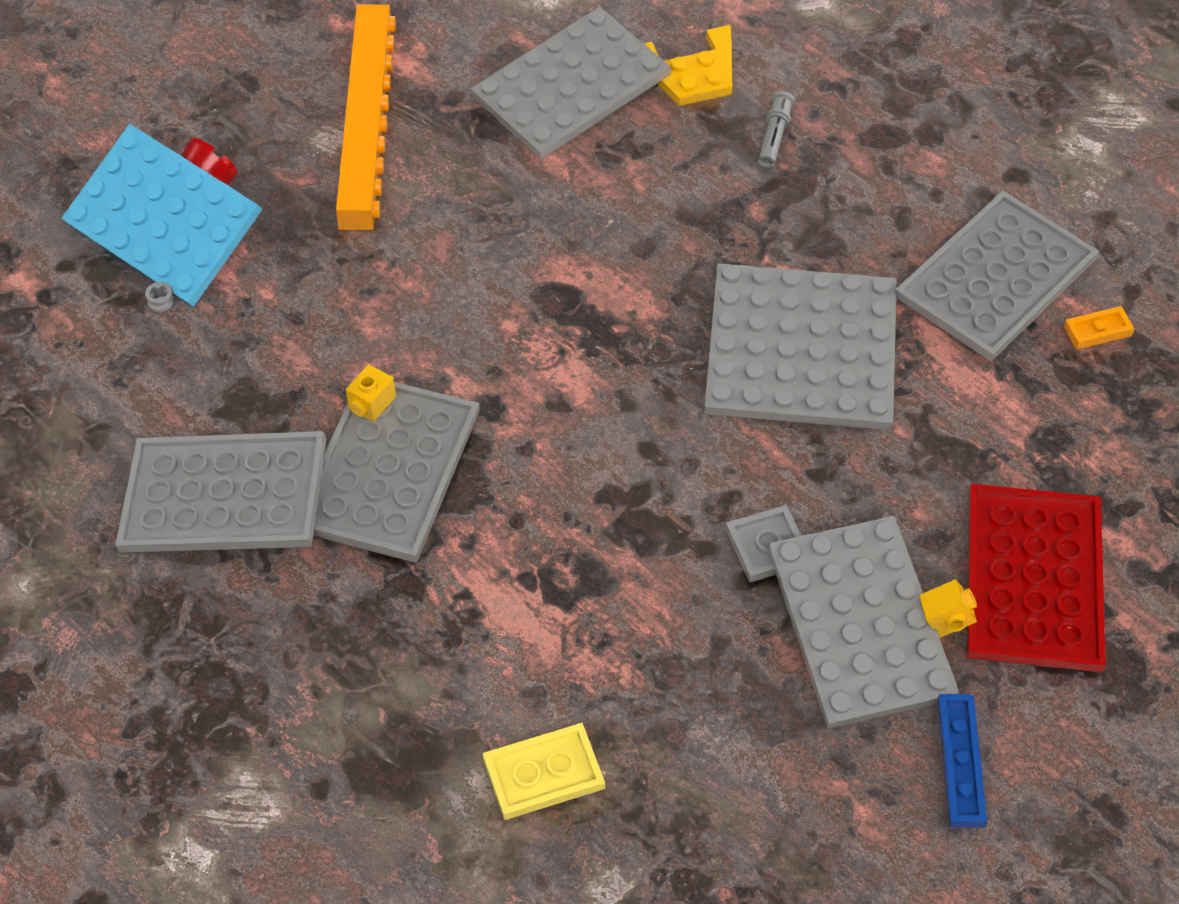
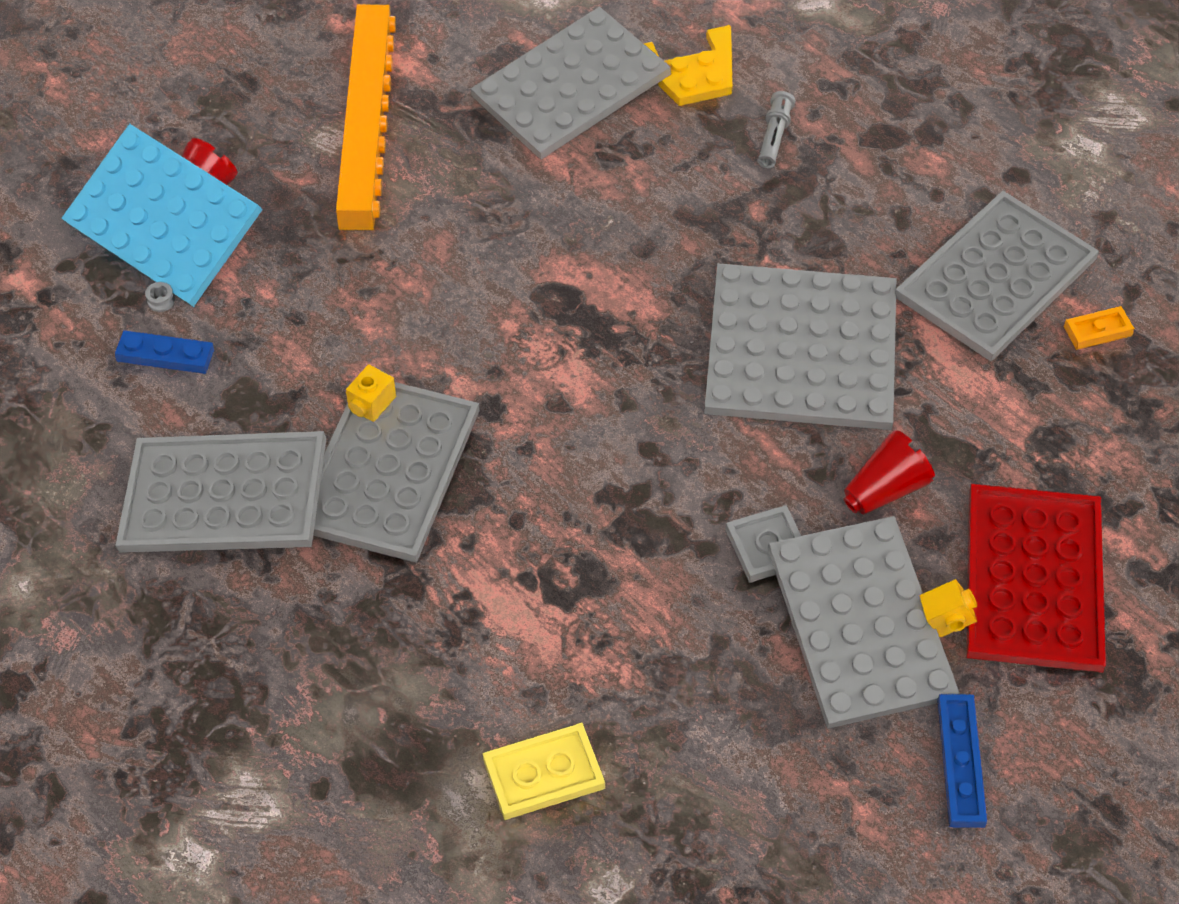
none -> blue plate [115,330,214,374]
none -> red cone [843,430,935,515]

